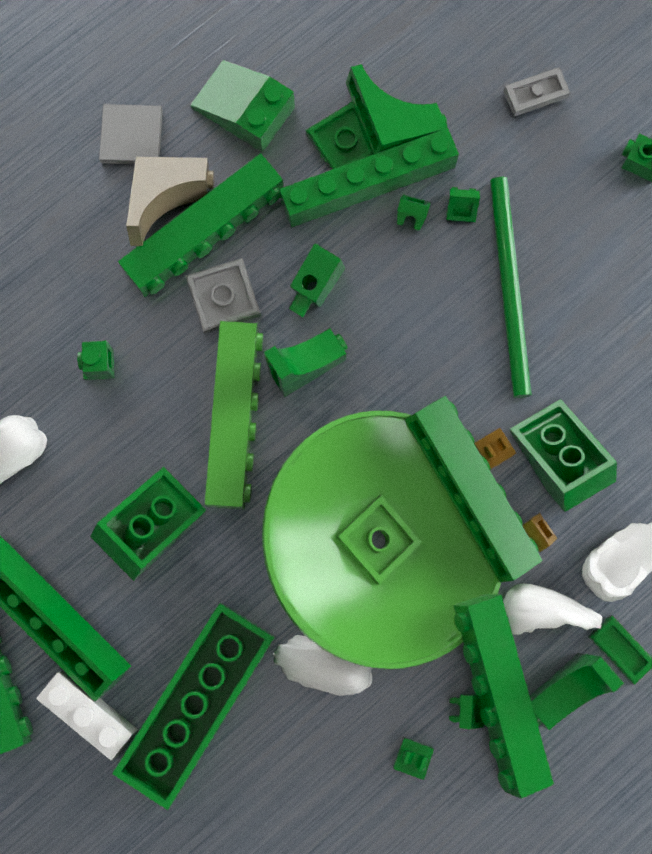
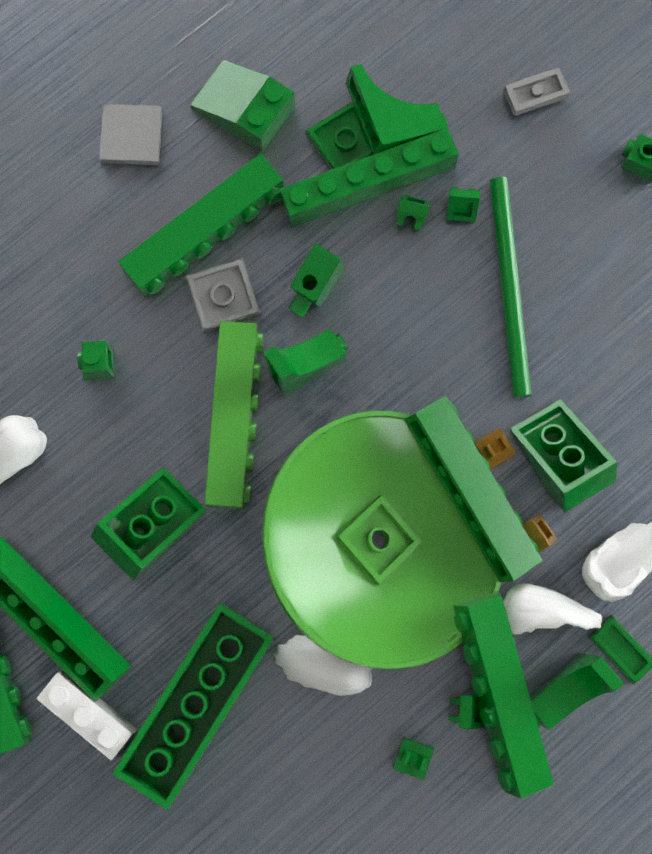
arch [126,157,215,246] -> none

